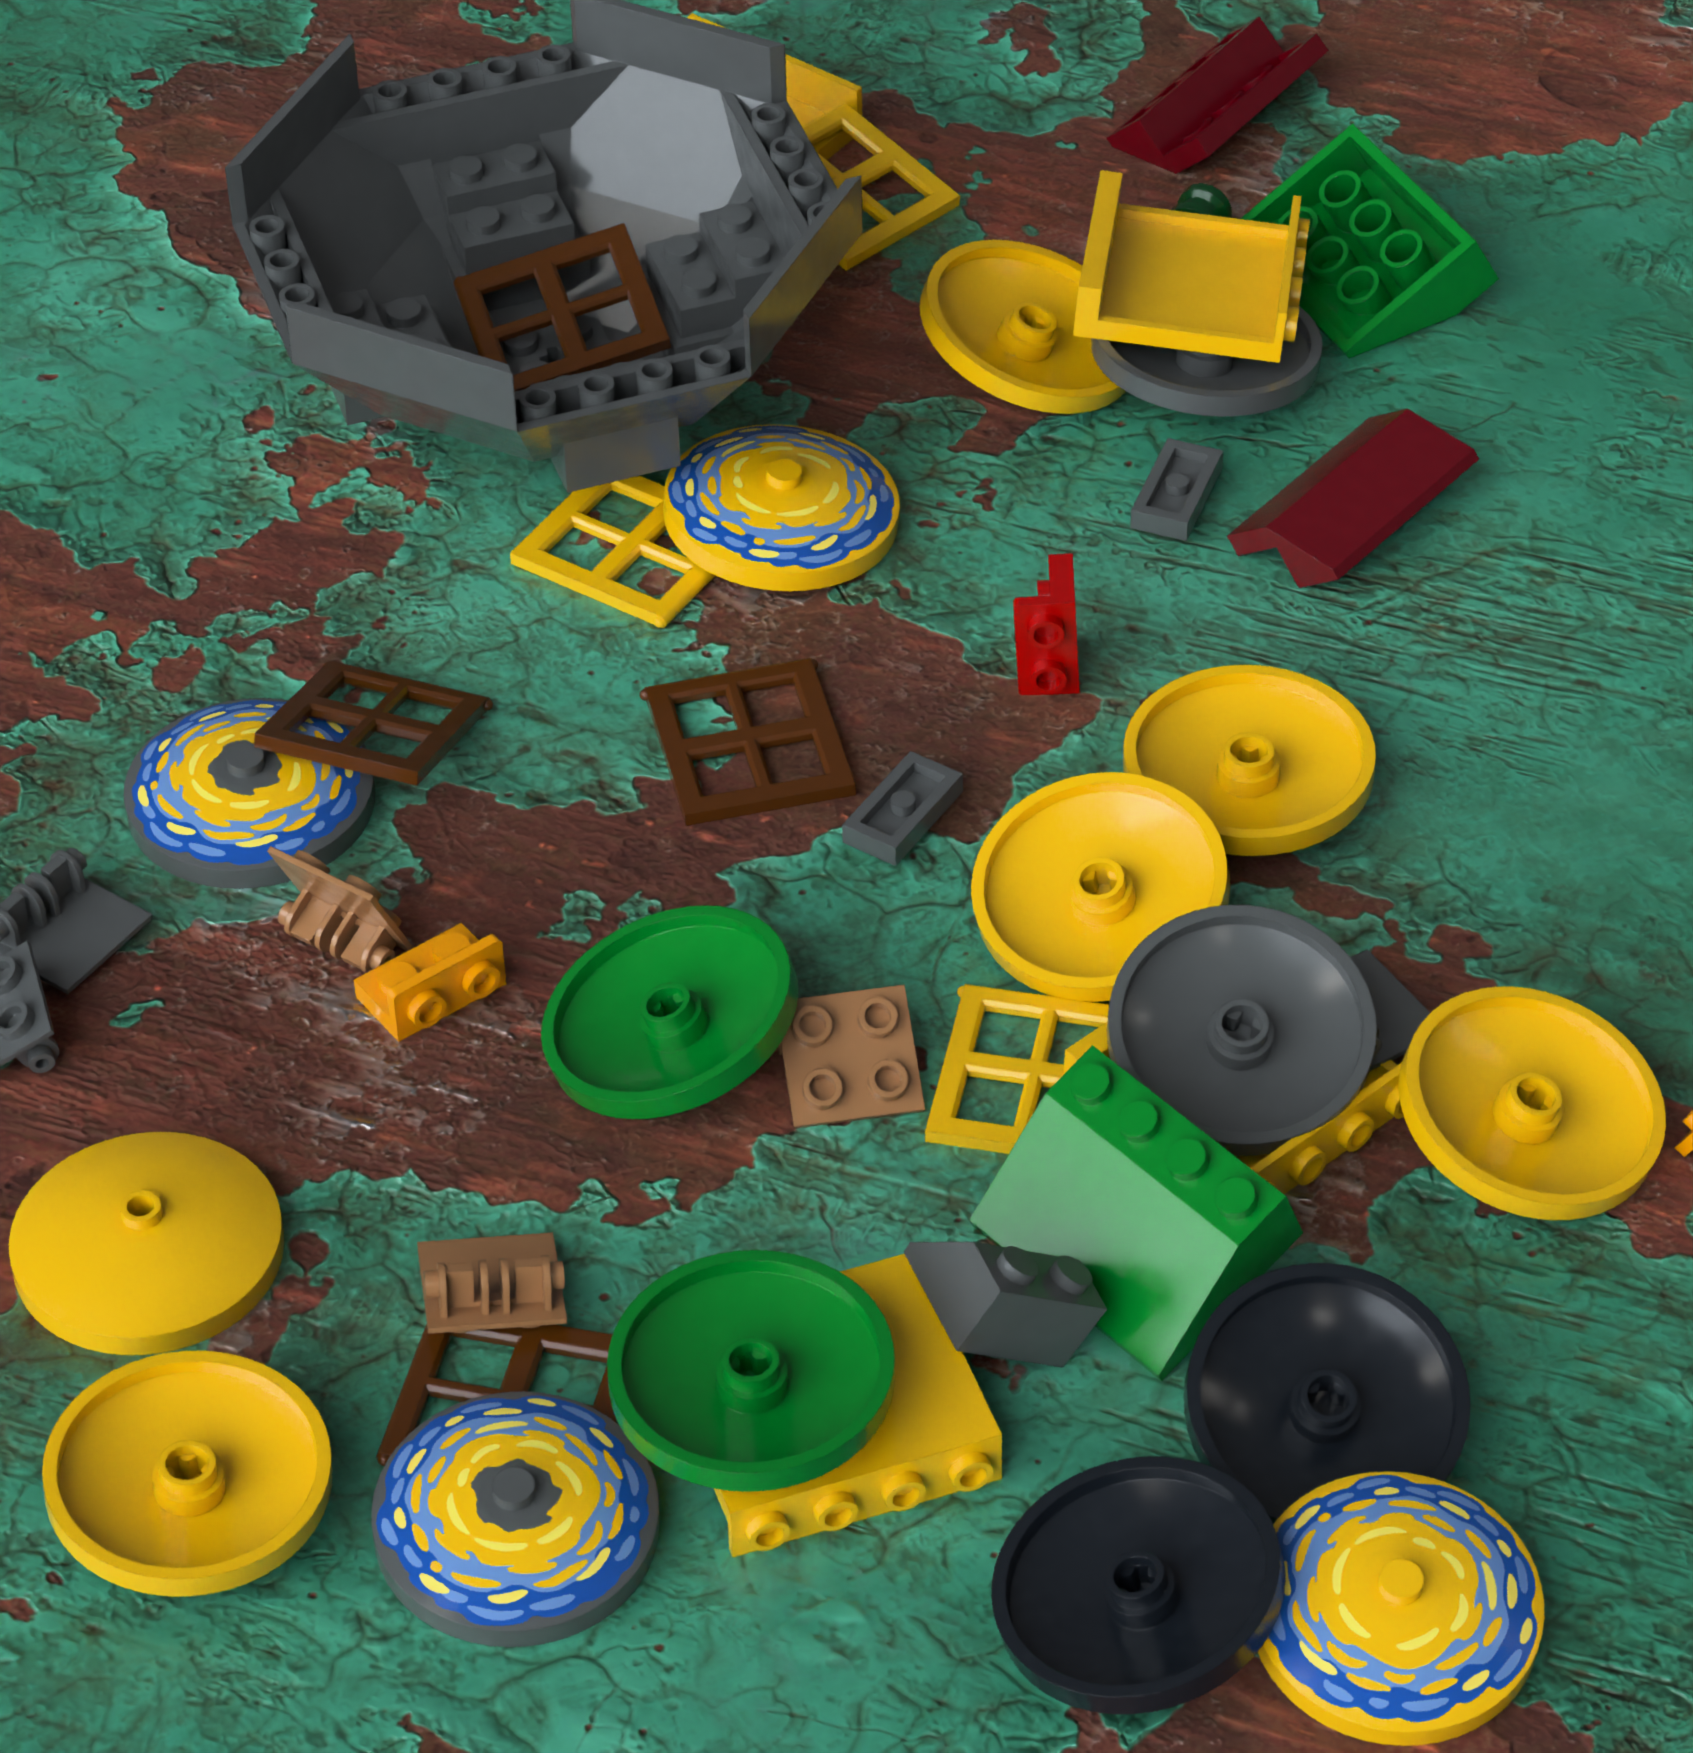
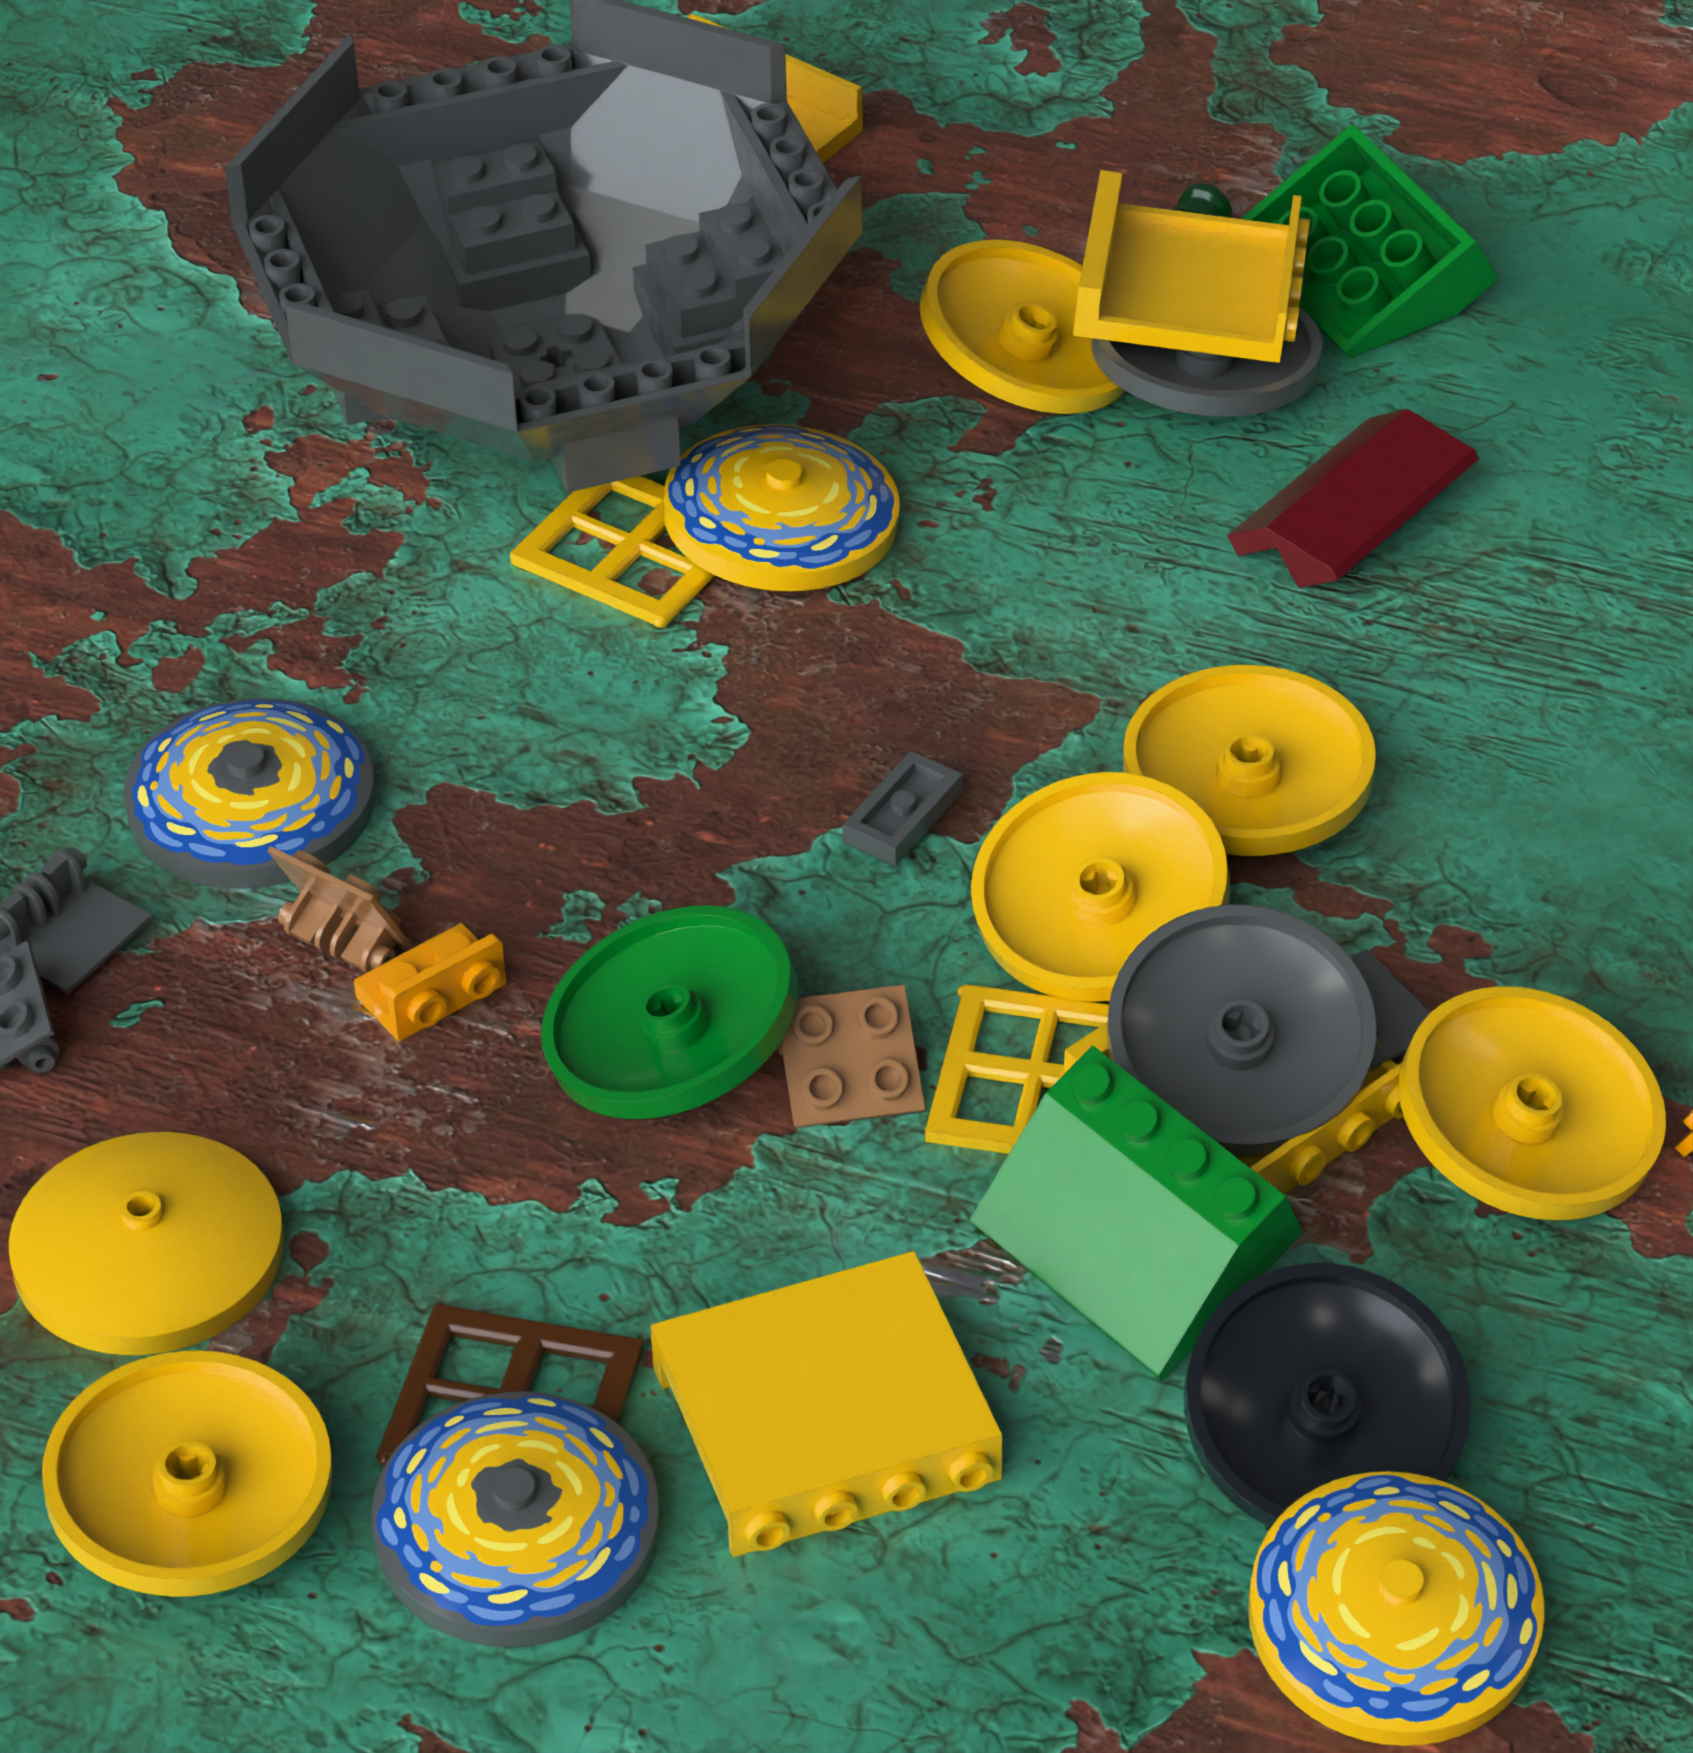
reddish brown window [254,660,493,786] -> none
medium nougat hinge [417,1232,567,1334] -> none
reddish brown window [453,223,672,392] -> none
green dish [607,1250,895,1492] -> none
reddish brown window [639,658,856,826] -> none
yellow window [802,103,960,271] -> none
dark grey slope [904,1242,1107,1368] -> none
black dish [991,1456,1285,1714] -> none
red bracket [1013,553,1080,695] -> none
dark red slope [1106,16,1329,174] -> none
dark grey plate [1130,438,1224,541] -> none

